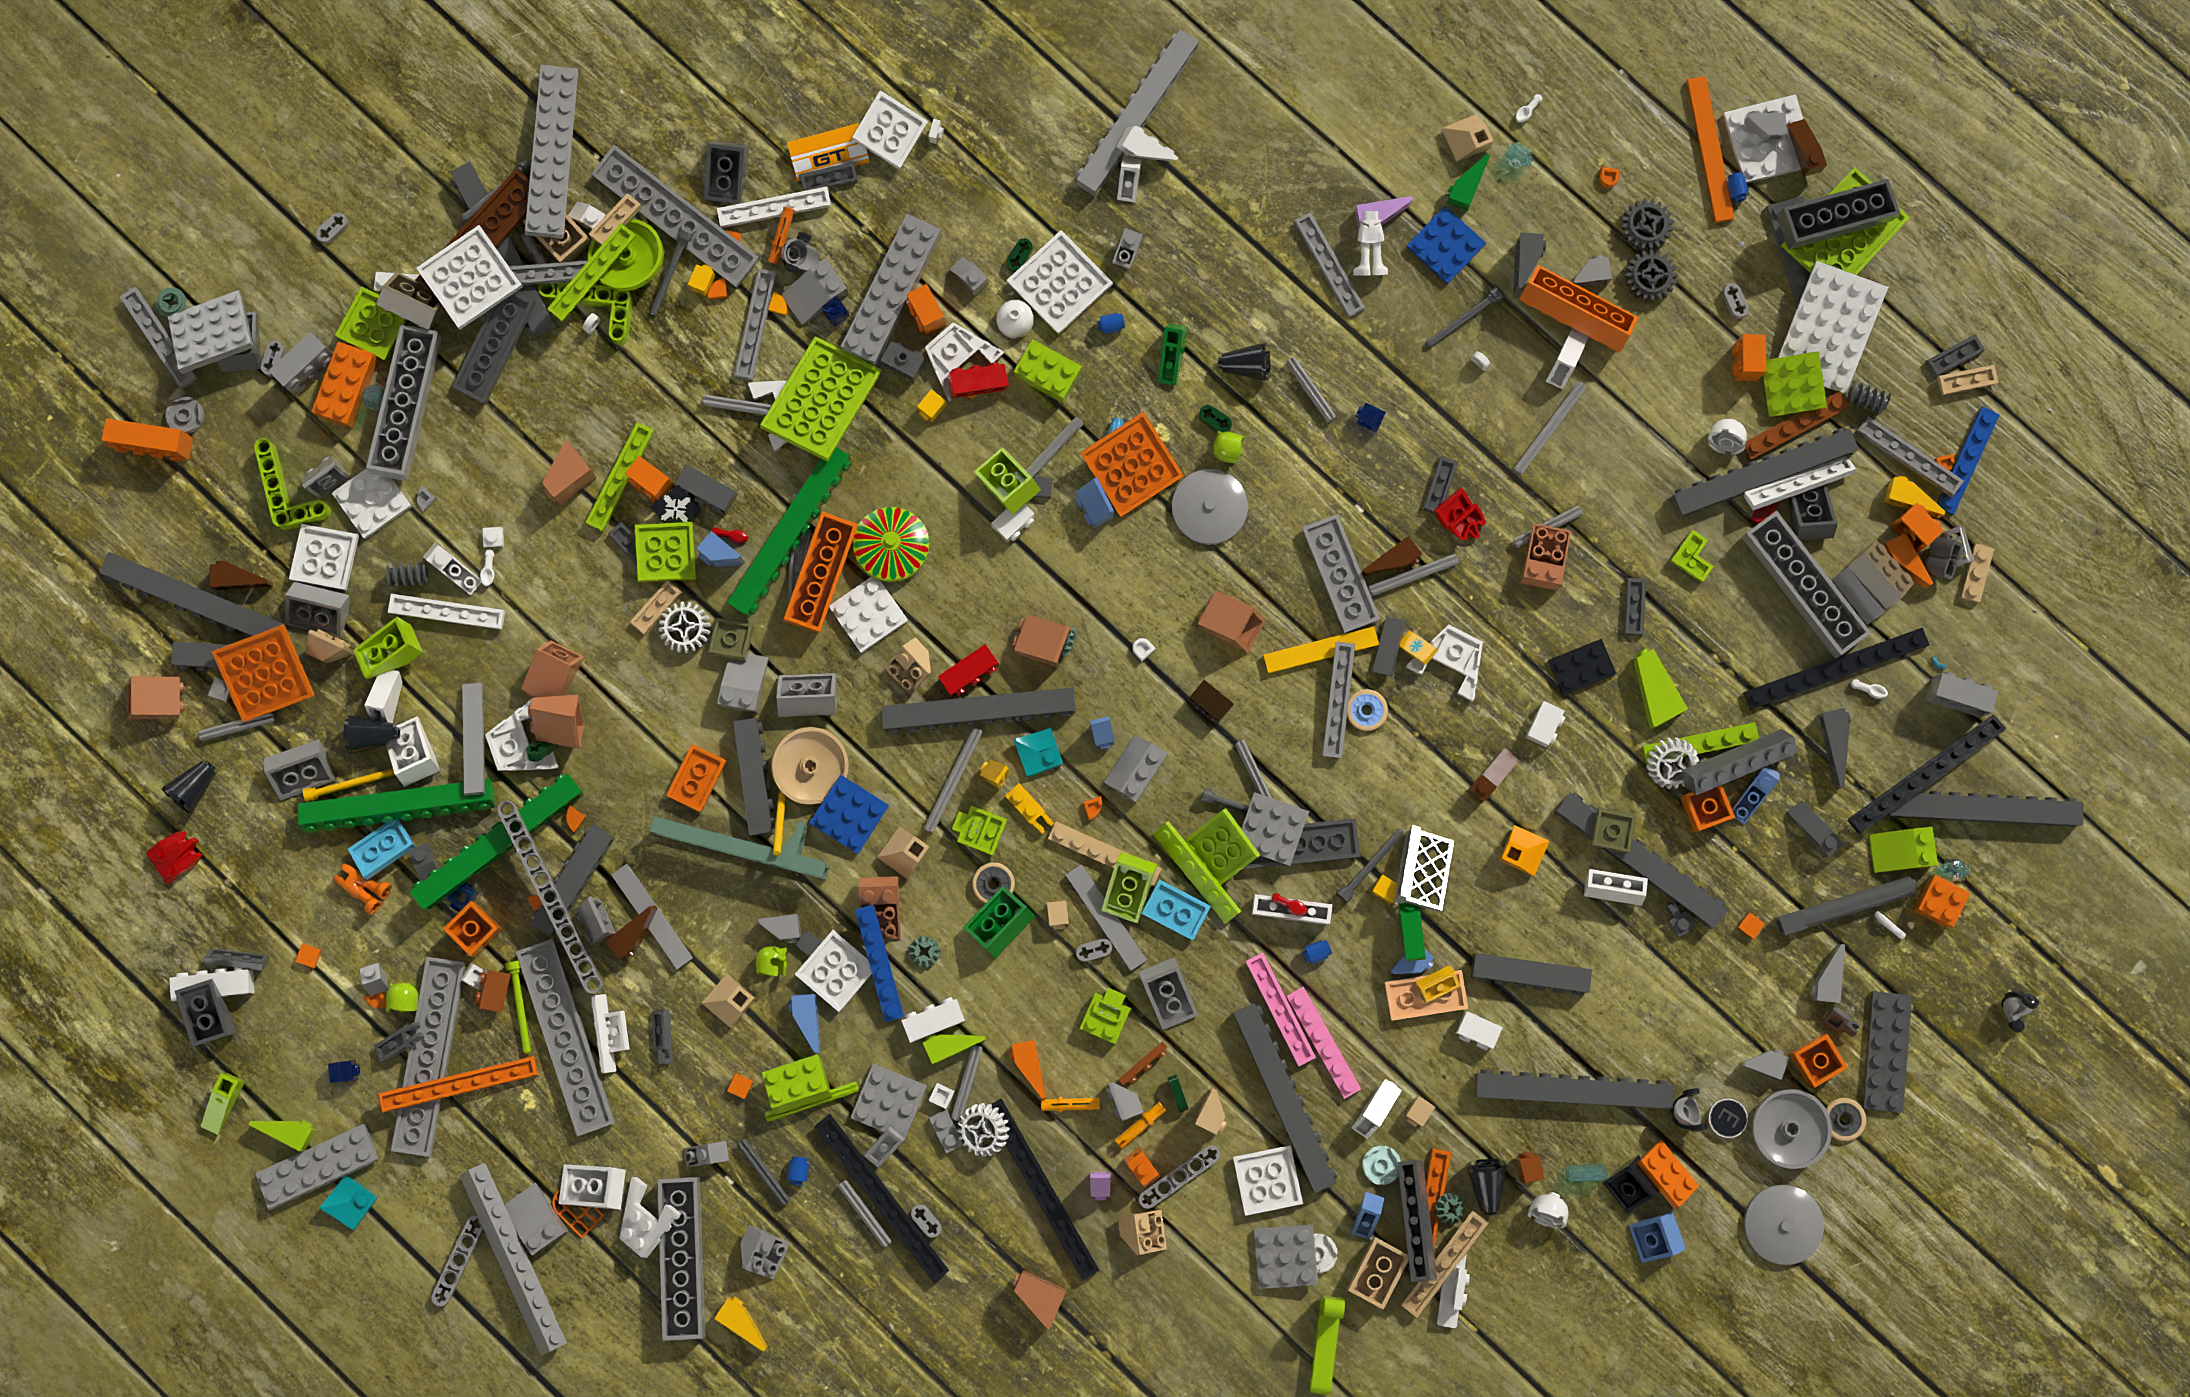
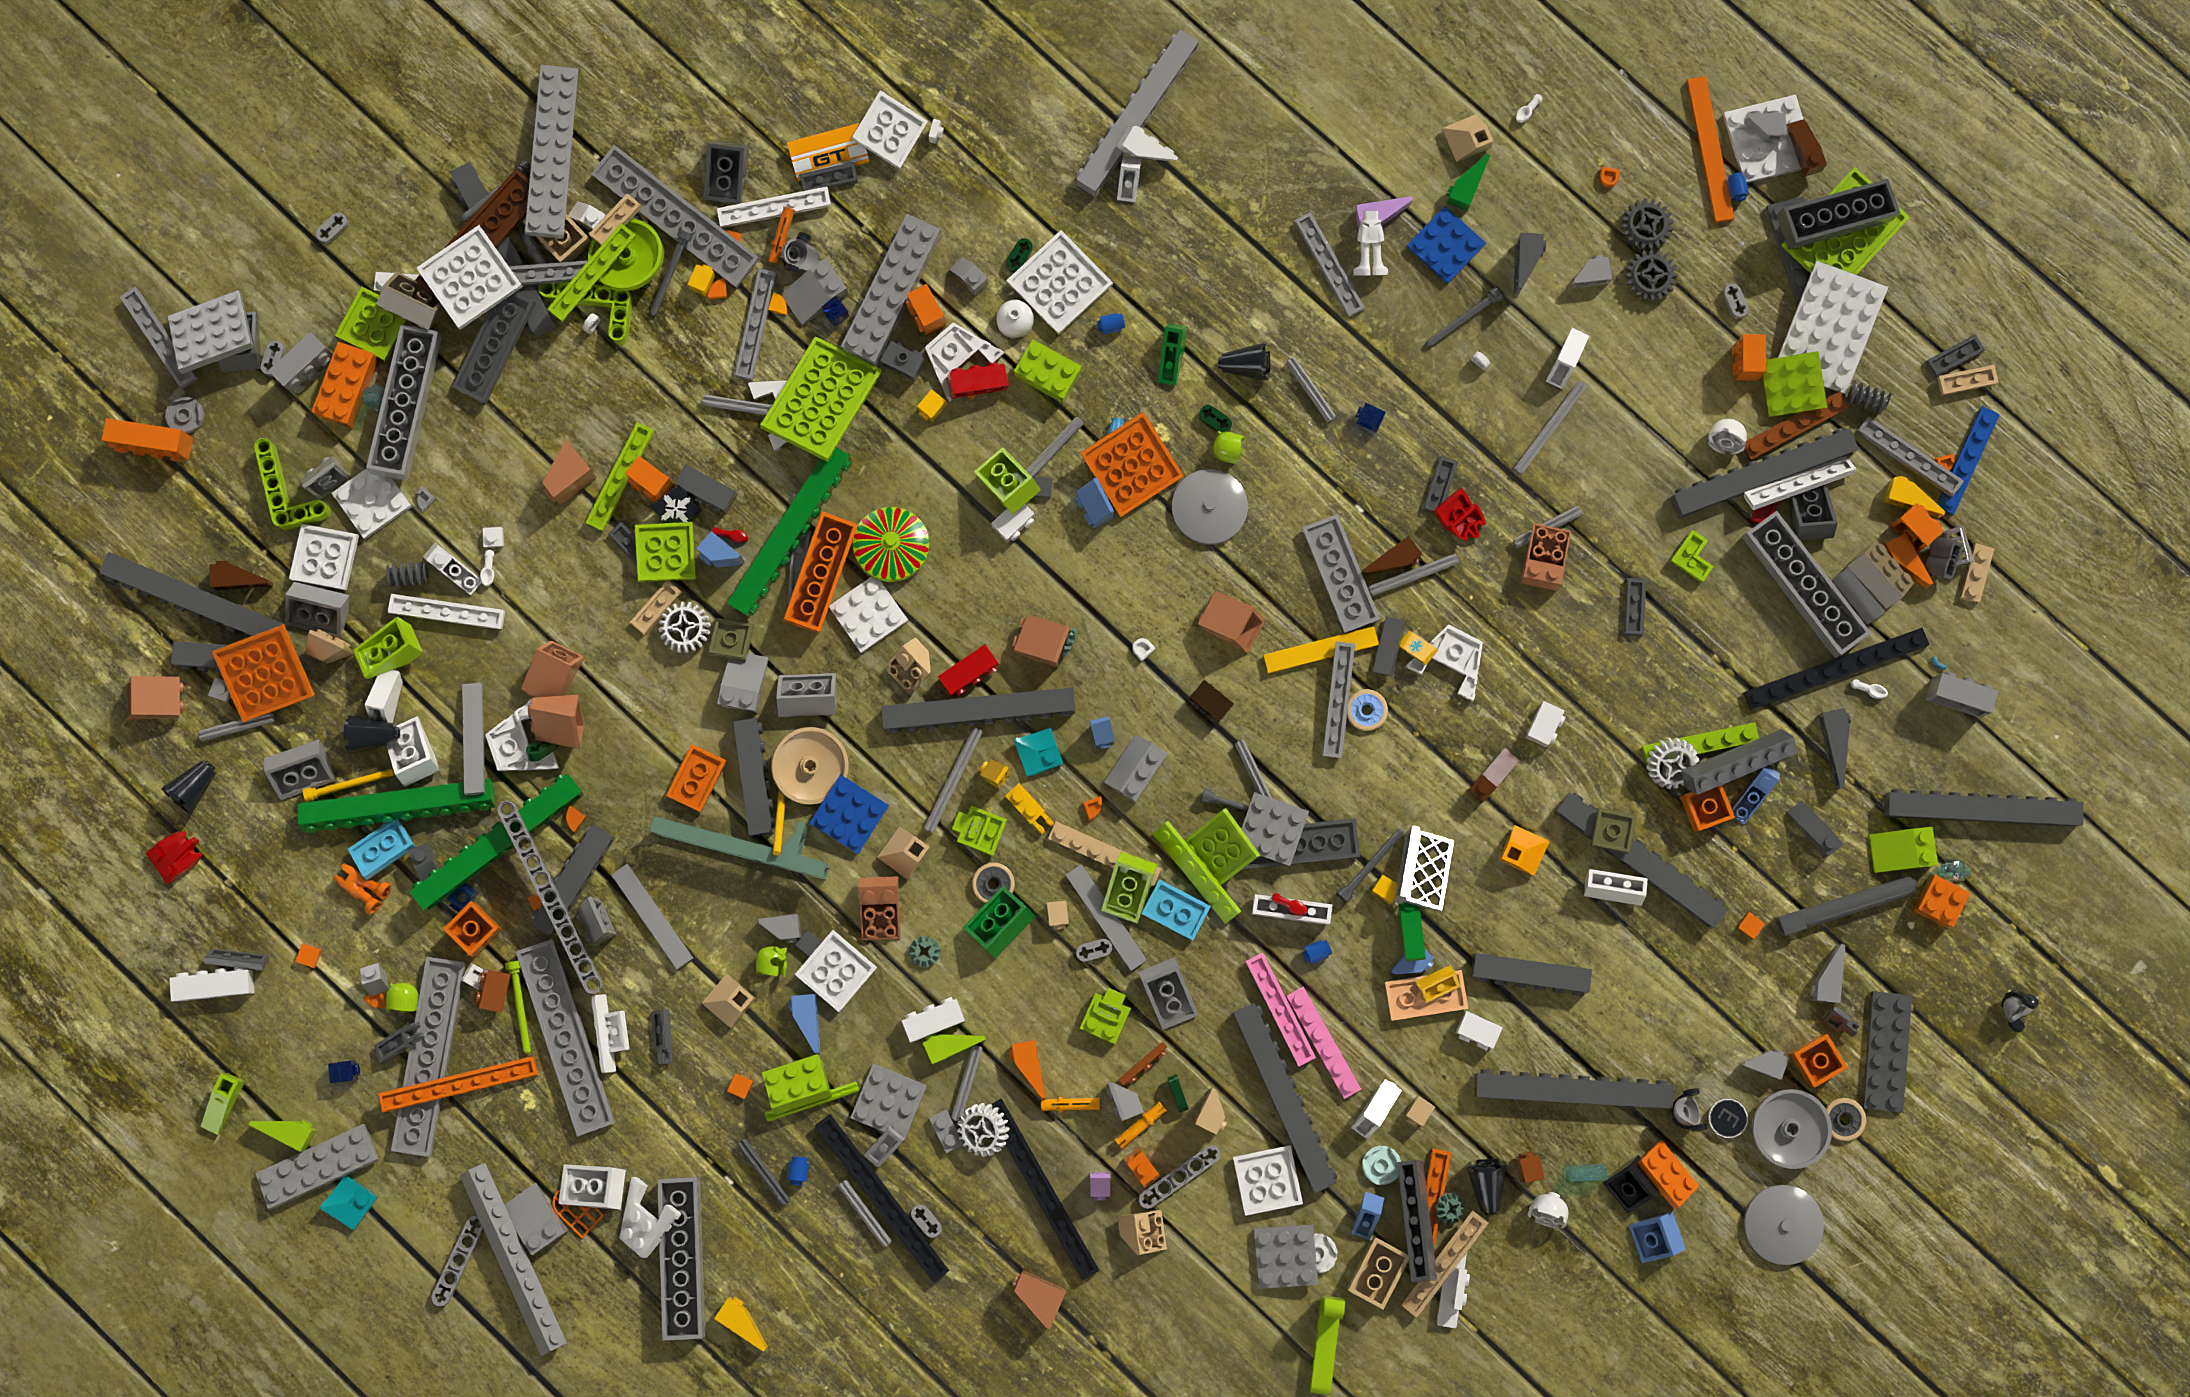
sand green gear [156,287,187,317] -> none
dark grey slope [174,979,237,1047] -> none
reddish brown slope [605,905,658,960] -> none
light grey slope [684,1141,729,1168] -> none
light grey slope [741,1225,790,1279] -> none
blue plate [855,904,904,1022] -> none
white plate [929,1083,955,1109] -> none
light grey slope [1112,228,1143,270] -> none
clear light blue head [1504,142,1534,170] -> none
orange brick [1519,265,1639,352] -> none
black plate [1548,639,1617,696] -> none
lime slope [1633,649,1688,729] -> none
dark grey plate [1665,902,1696,937] -> none
black plate [1847,714,2007,835] -> none
white piece [1875,911,1906,940] -> none

